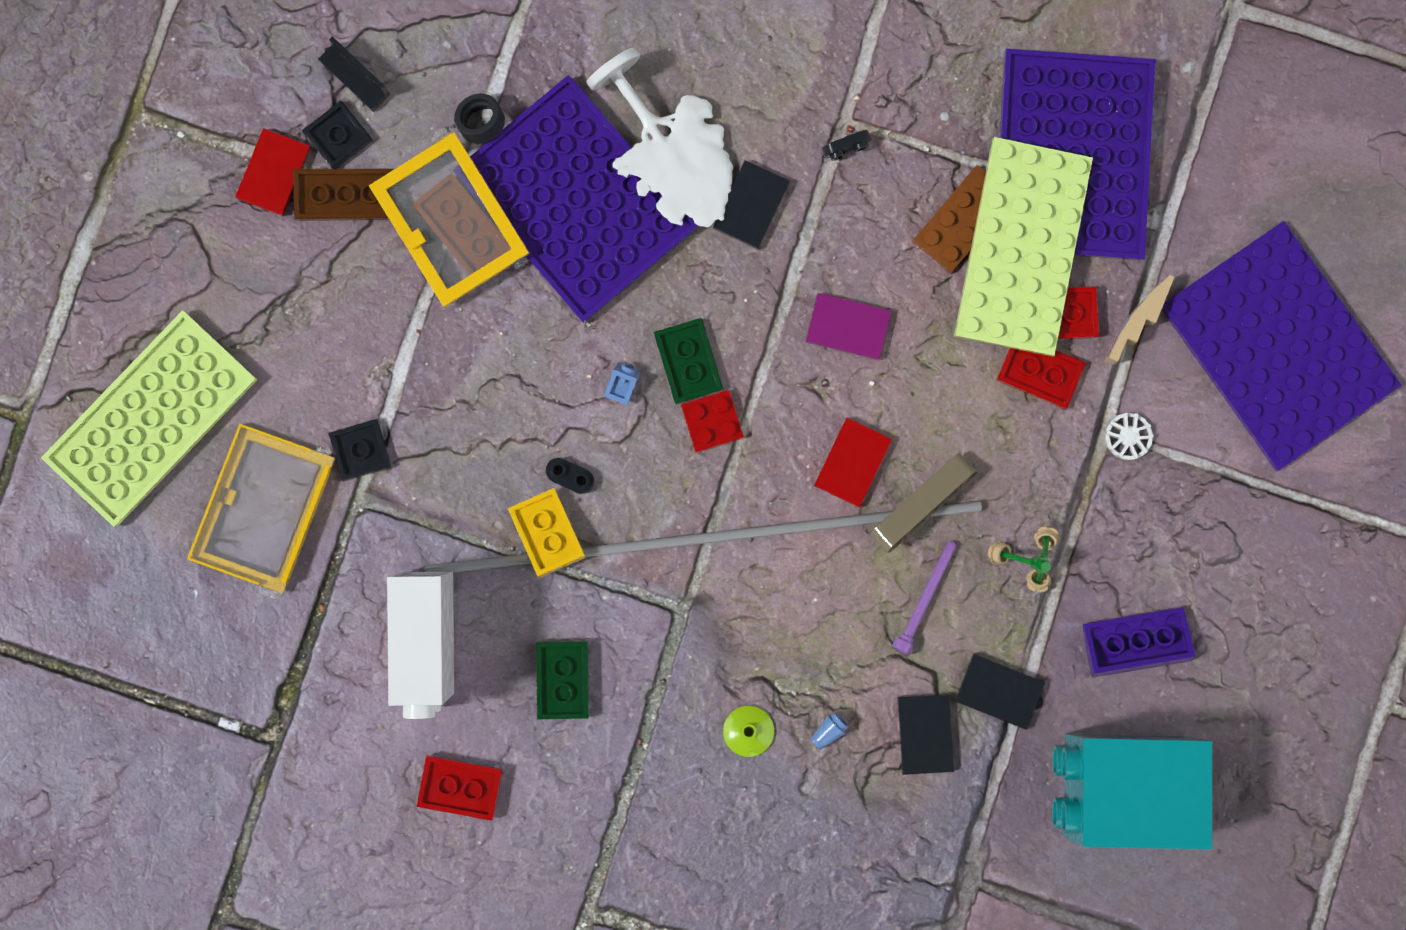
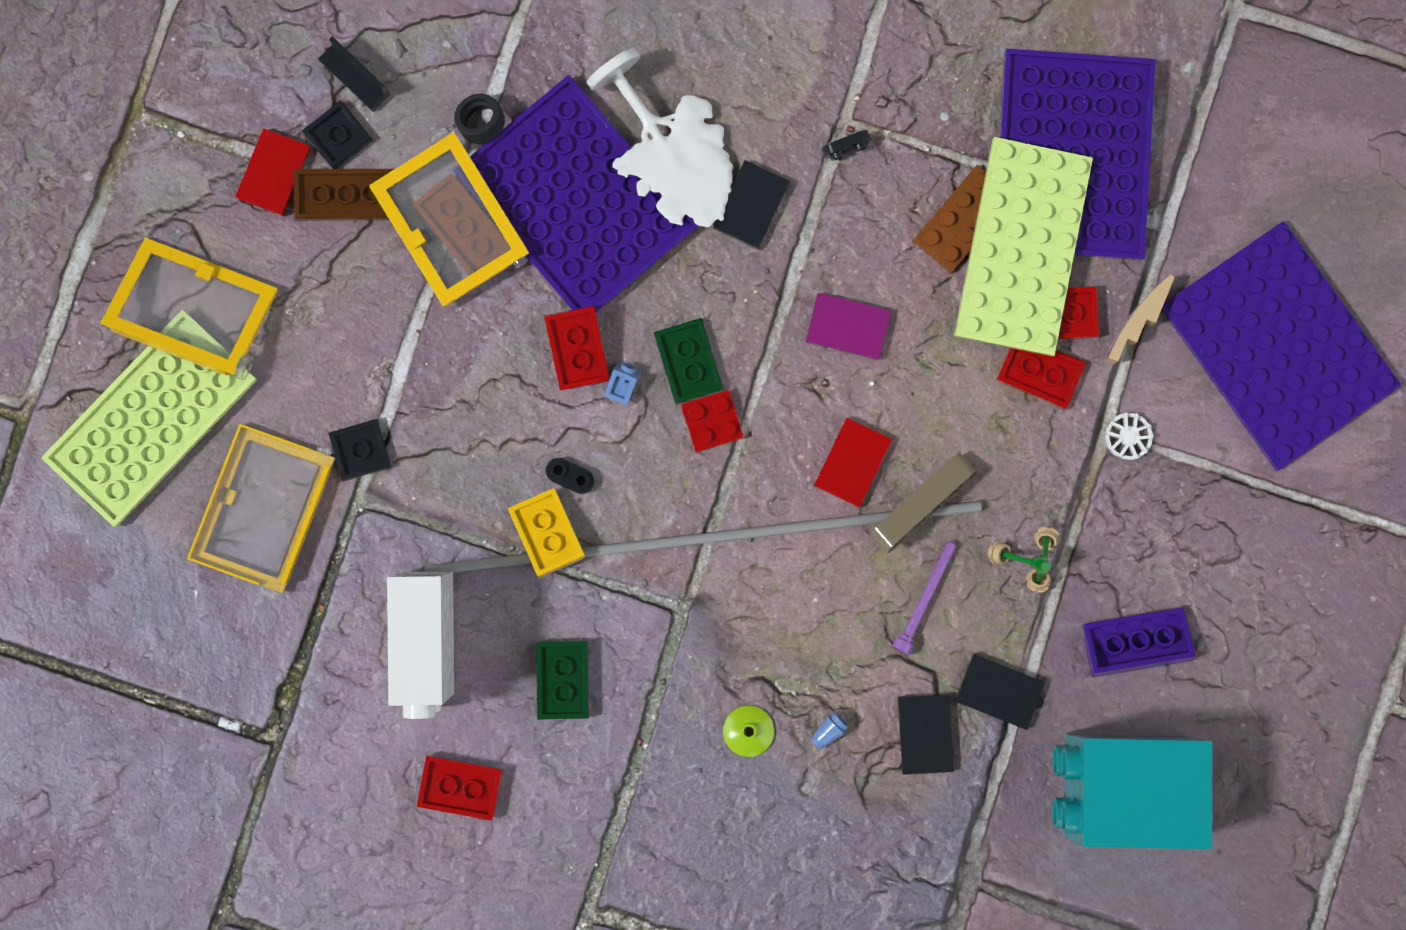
none -> door [98,238,278,380]
none -> red plate [544,305,610,391]

